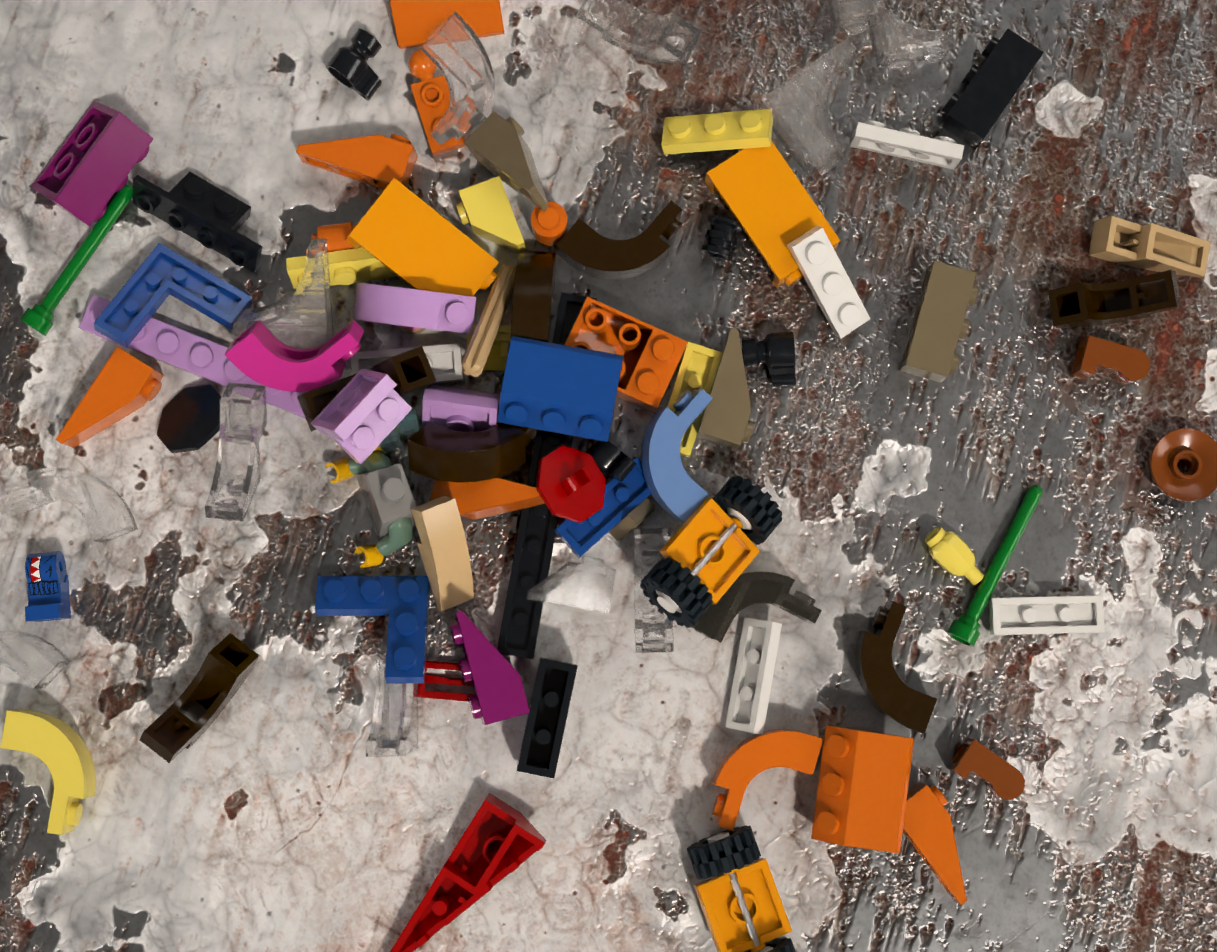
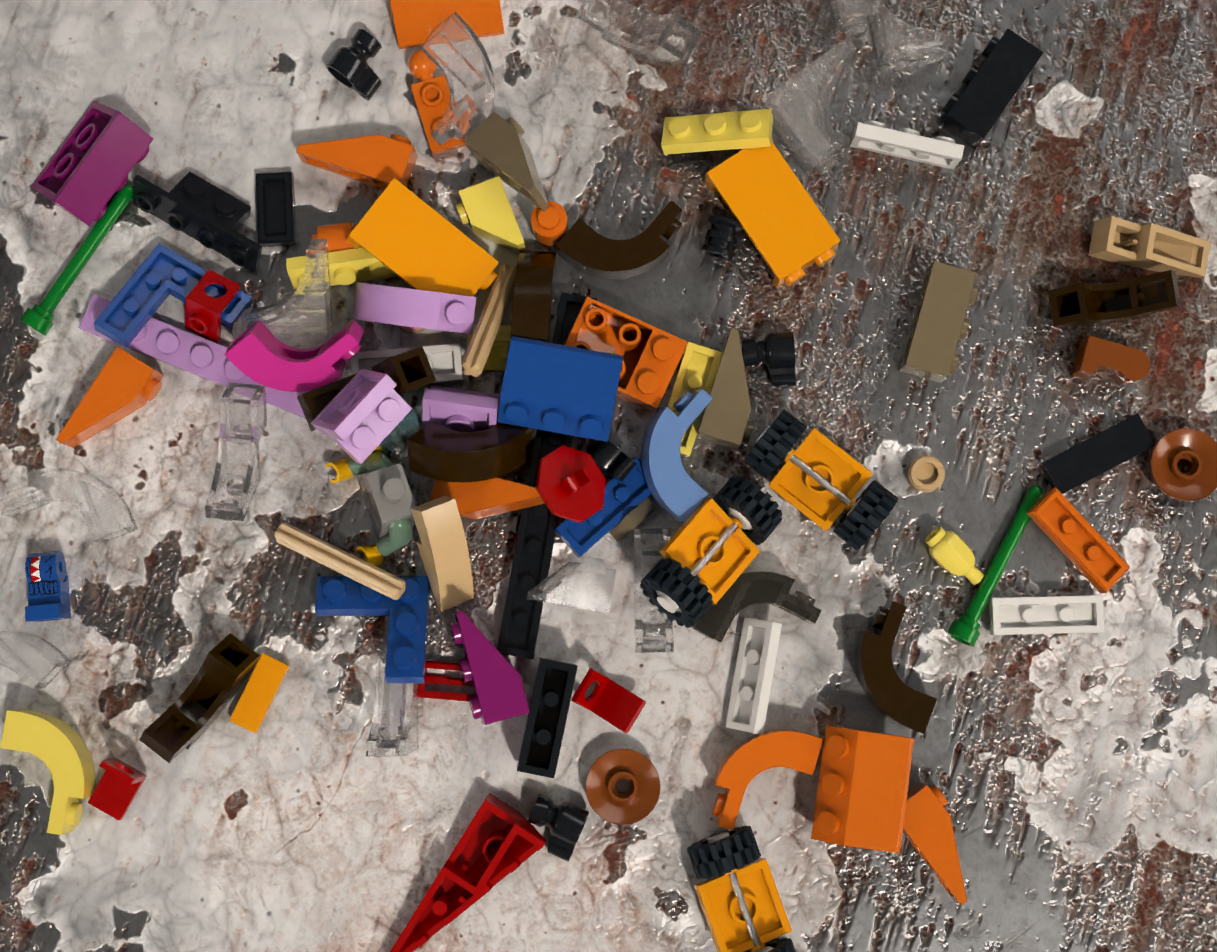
black piece [156,384,227,453] -> none
white plate [787,225,870,339] -> none
dark orange leg [947,737,1025,800] -> none
none -> red bracket [88,758,147,820]
none -> red bracket [185,270,241,343]
none -> light orange piece [229,653,290,734]
none -> black tile [256,172,296,247]
none -> tan axle [274,523,406,600]
none -> black piece [528,794,589,862]
none -> red bracket [571,668,646,733]
none -> dark orange dish [585,749,661,825]
none -> plate [743,409,898,550]
none -> tan tile [906,455,945,493]
none -> orange tile [1026,487,1130,593]
none -> black tile [1039,413,1155,494]

